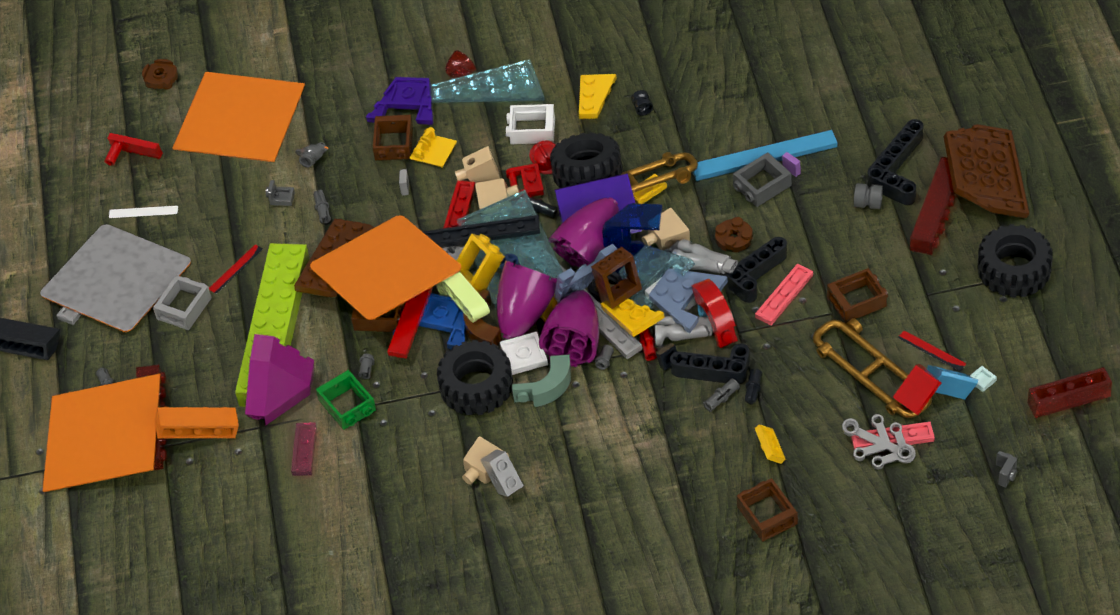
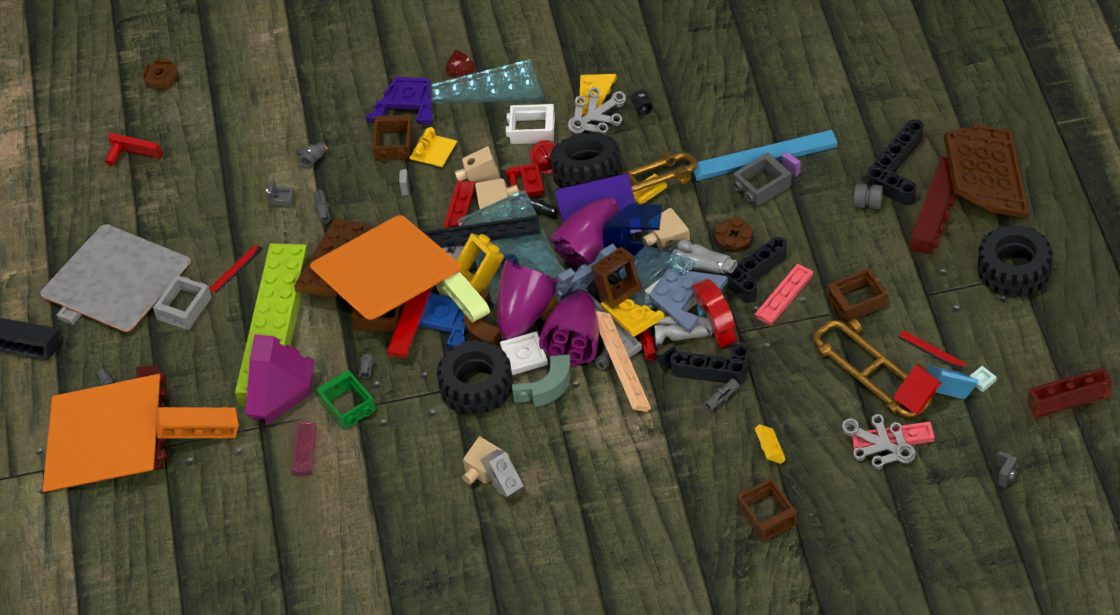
white sticker [109,206,178,218] -> none
orange piece [172,72,305,162] -> none
black axle [745,369,762,405] -> none
none -> light grey plant [568,87,626,135]
none -> light nougat tile [596,311,651,412]

